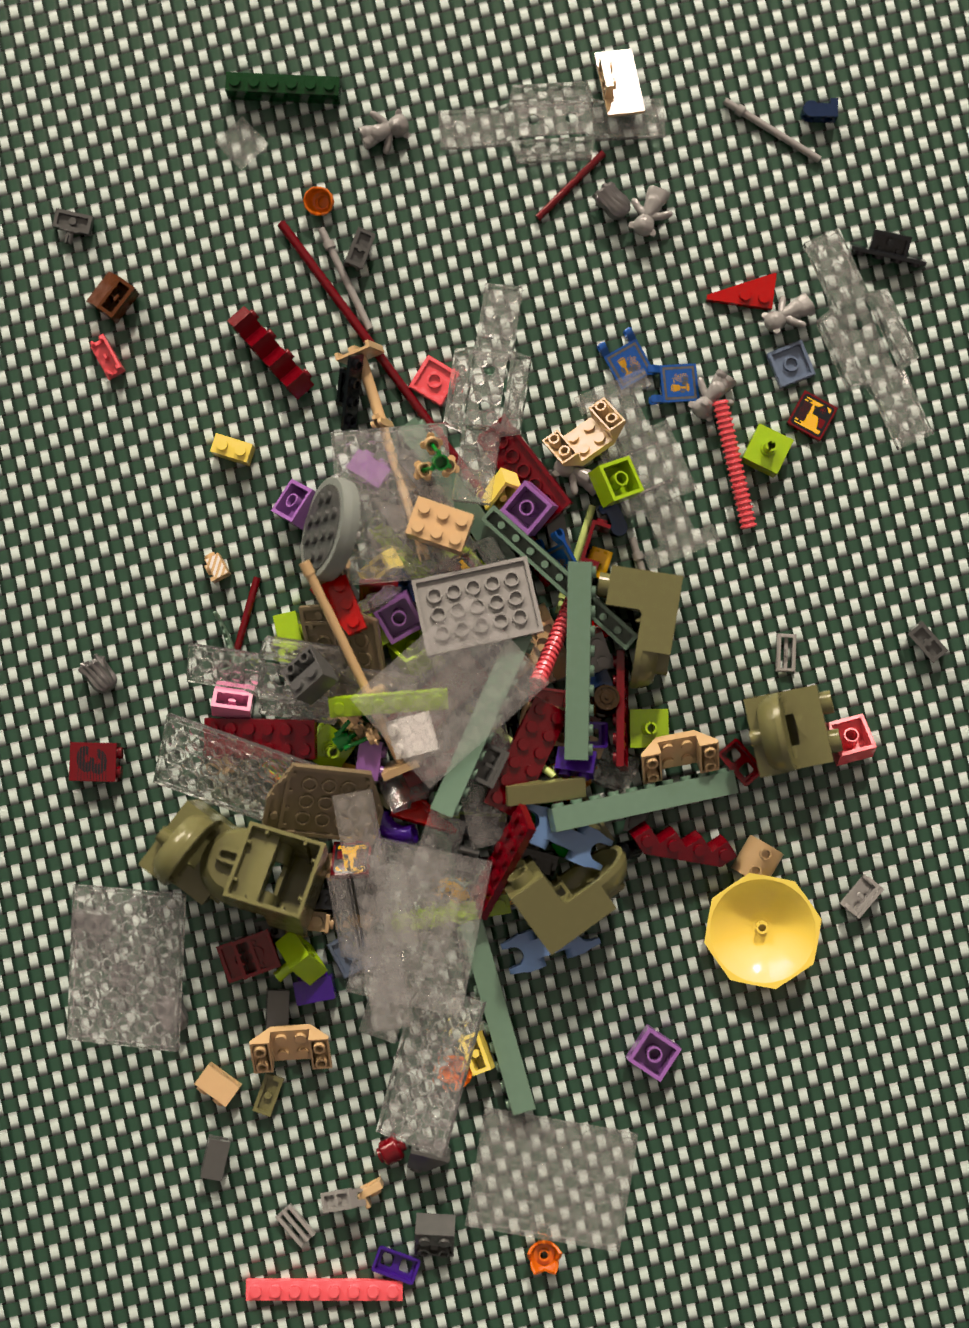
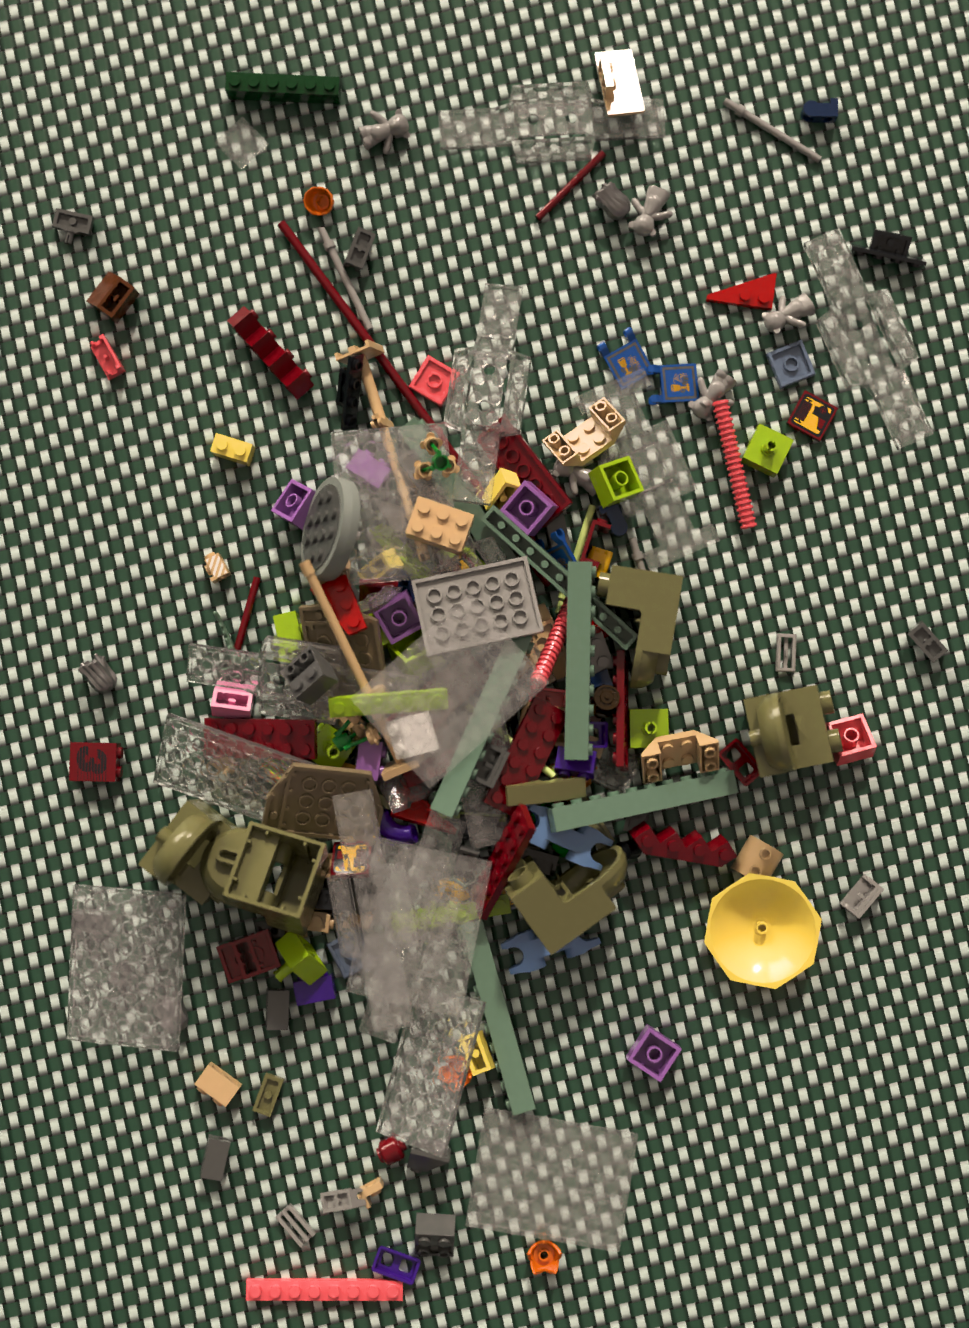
tan slope [249,1024,332,1074] -> none

